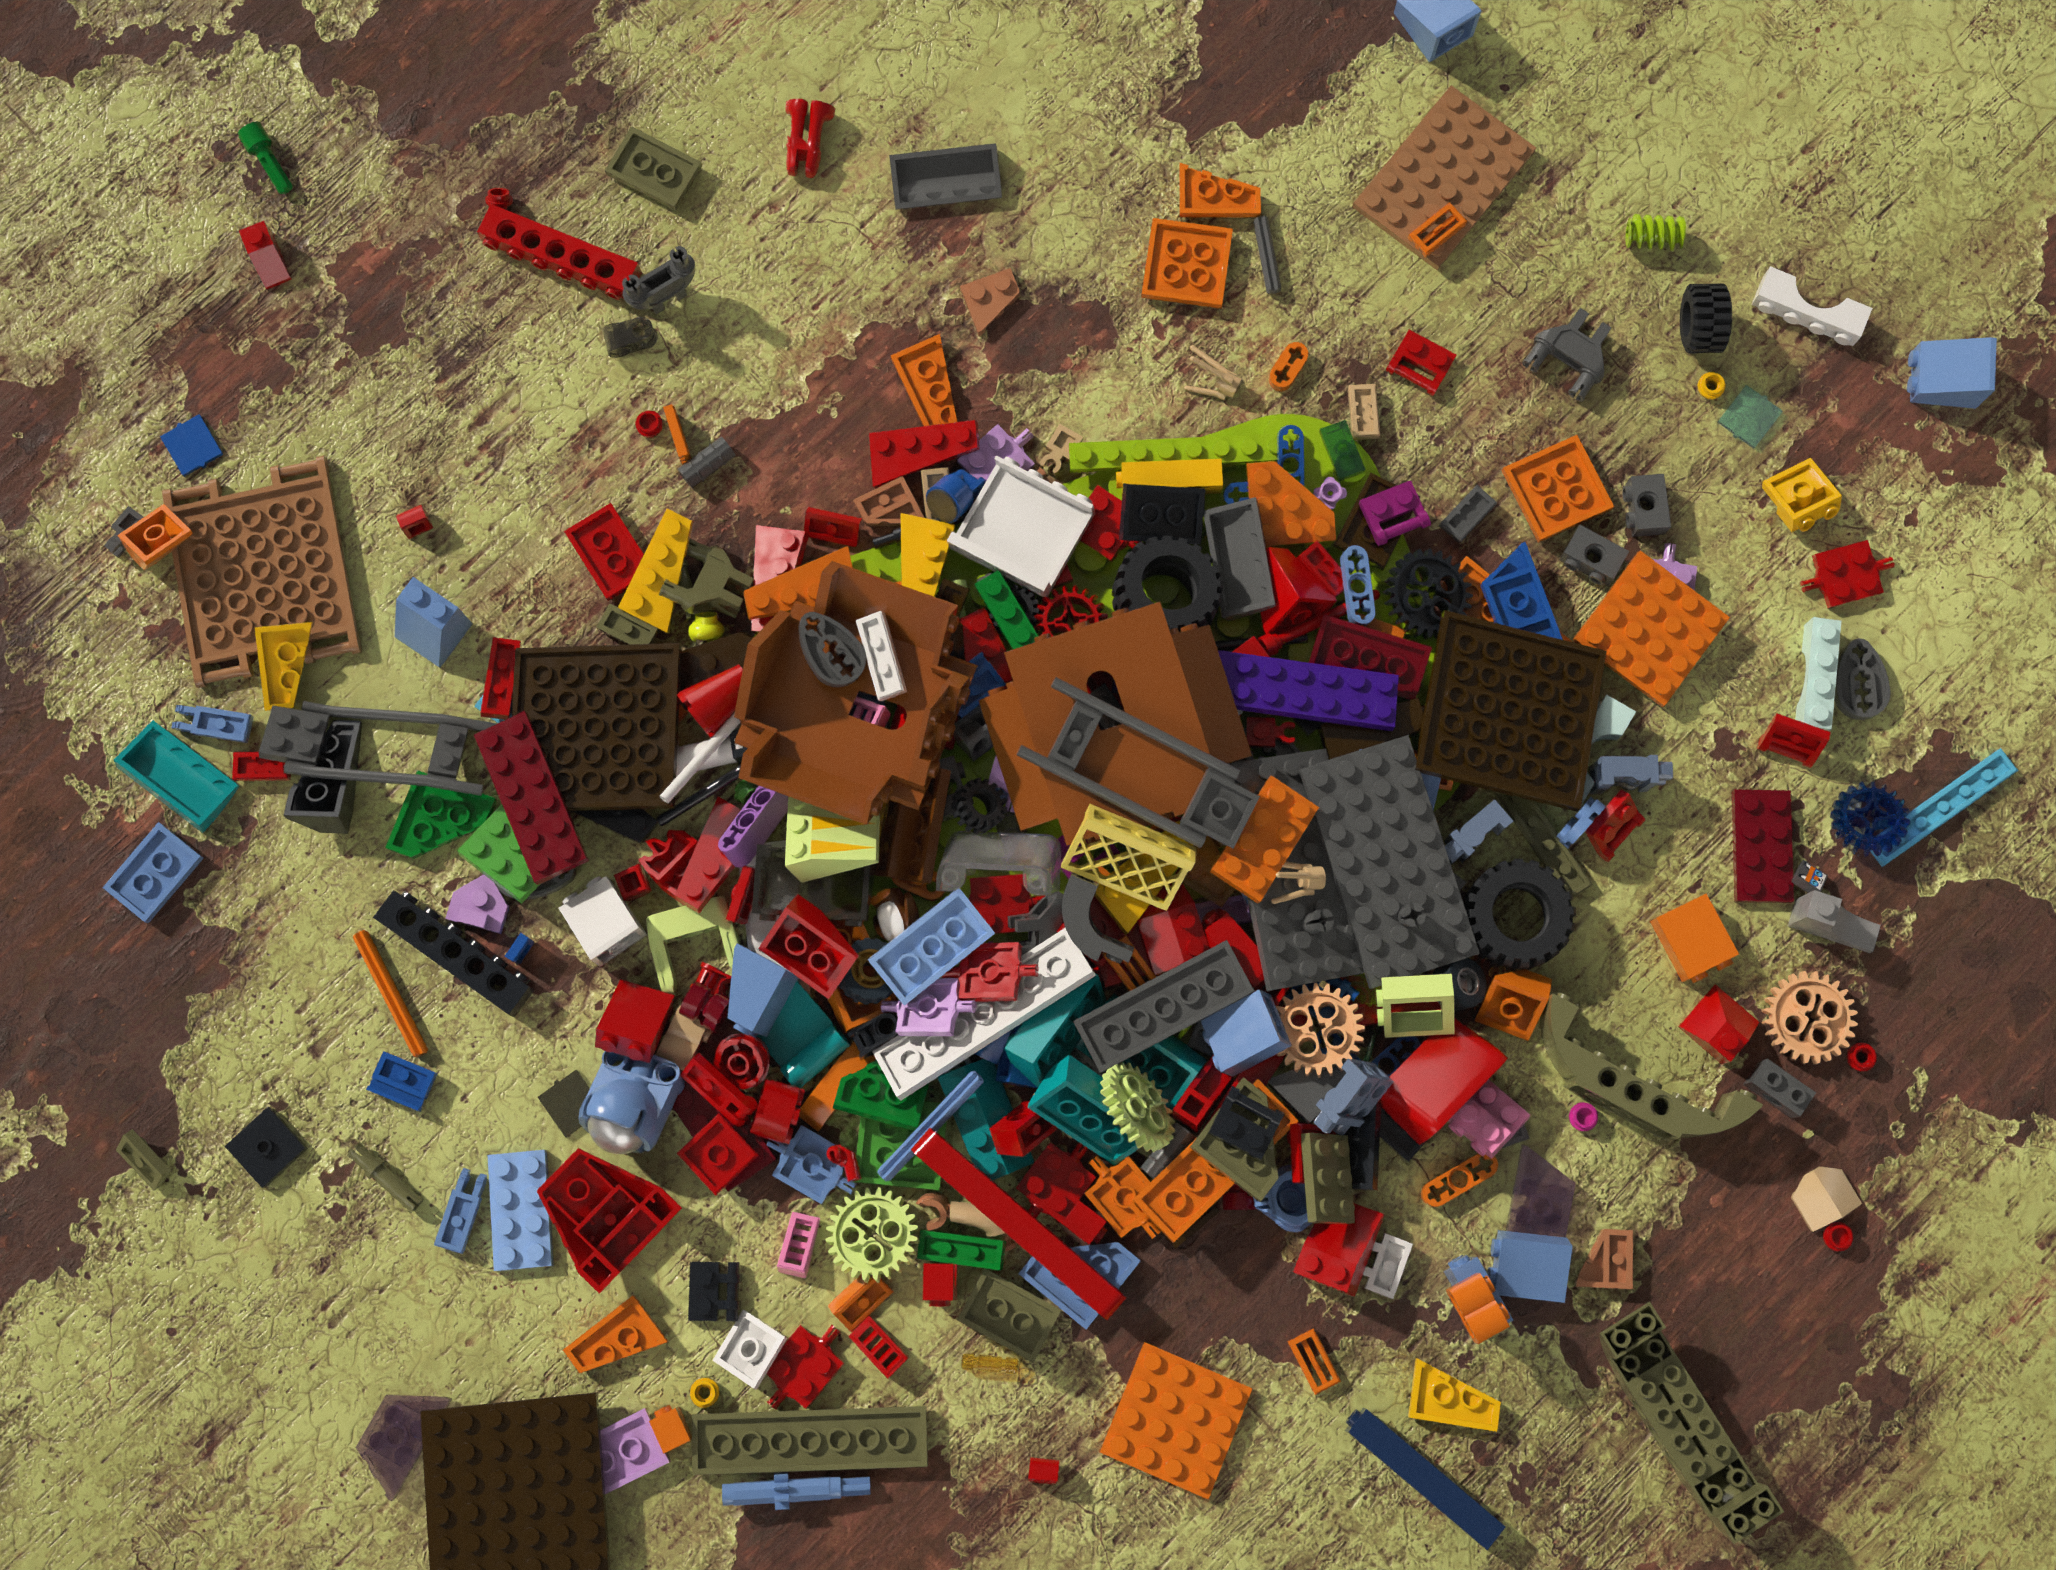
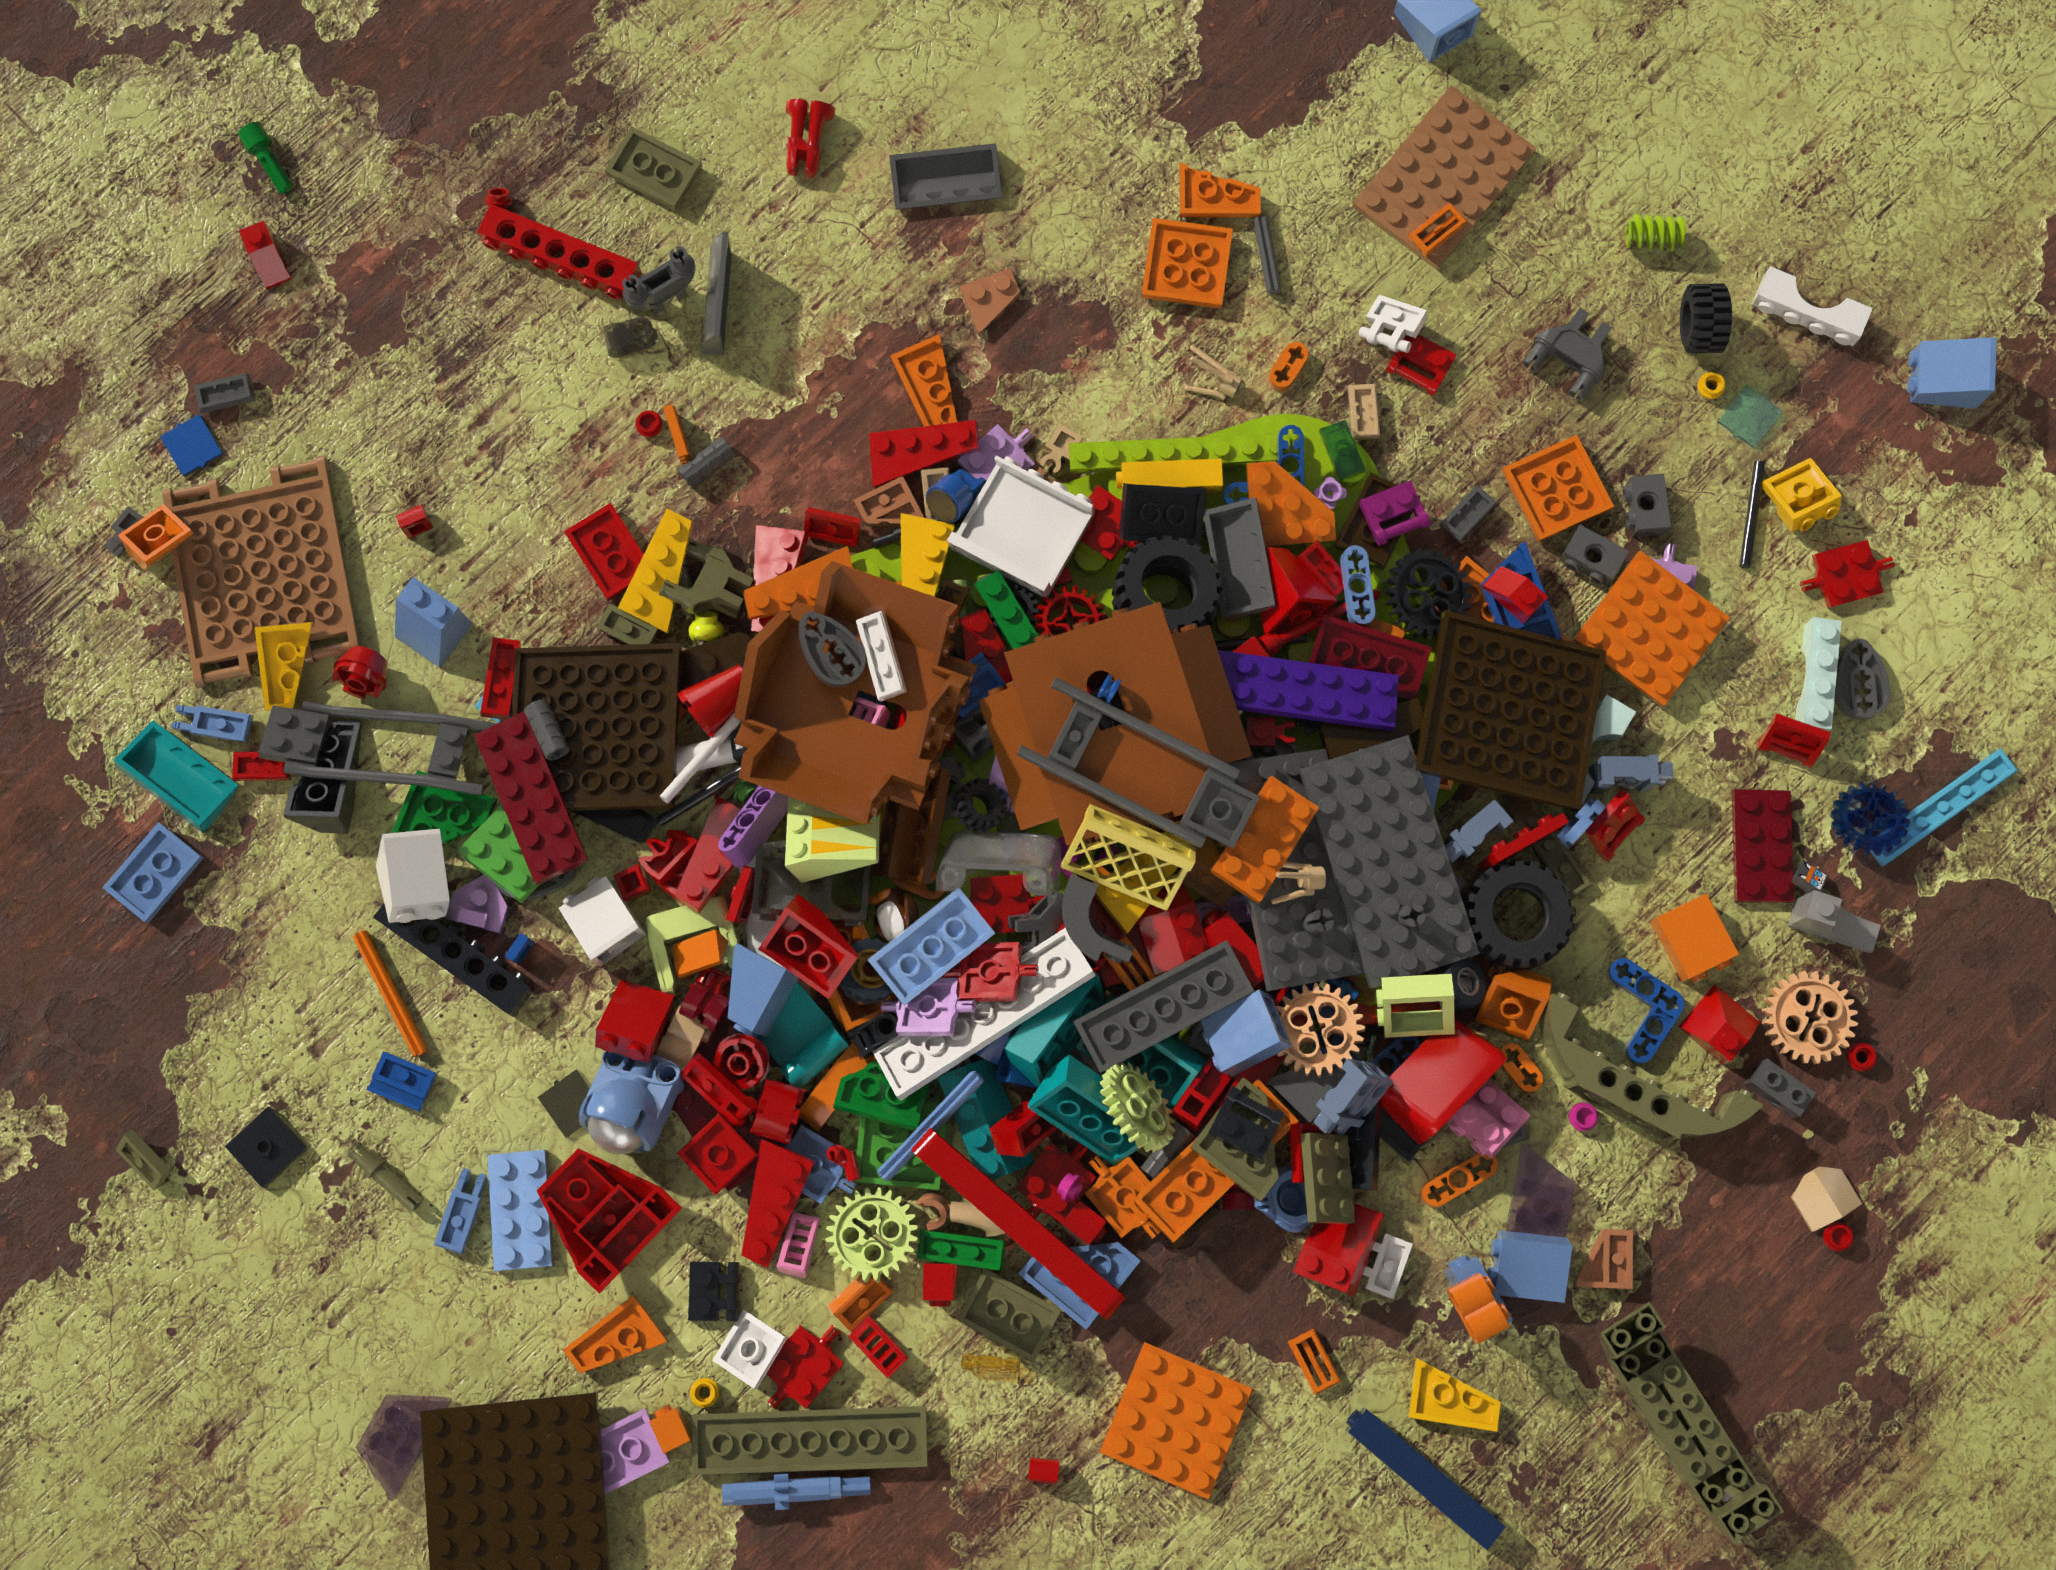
none -> dark grey plate [194,373,255,414]
none -> red cone [332,646,388,699]
none -> white slope [376,829,450,923]
none -> dark grey axle [524,700,570,761]
none -> orange slope [673,930,729,978]
none -> dark grey slope [702,232,732,355]
none -> red wing [741,1138,816,1268]
none -> dark pink plate [1057,1173,1083,1202]
none -> blue bush [1097,674,1122,704]
none -> white plate [1358,295,1429,353]
none -> red wing [1477,813,1569,873]
none -> red slope [1482,566,1548,624]
none -> orange beam [1500,1043,1543,1093]
none -> blue beam [1608,958,1685,1064]
none -> black bar [1739,461,1765,569]

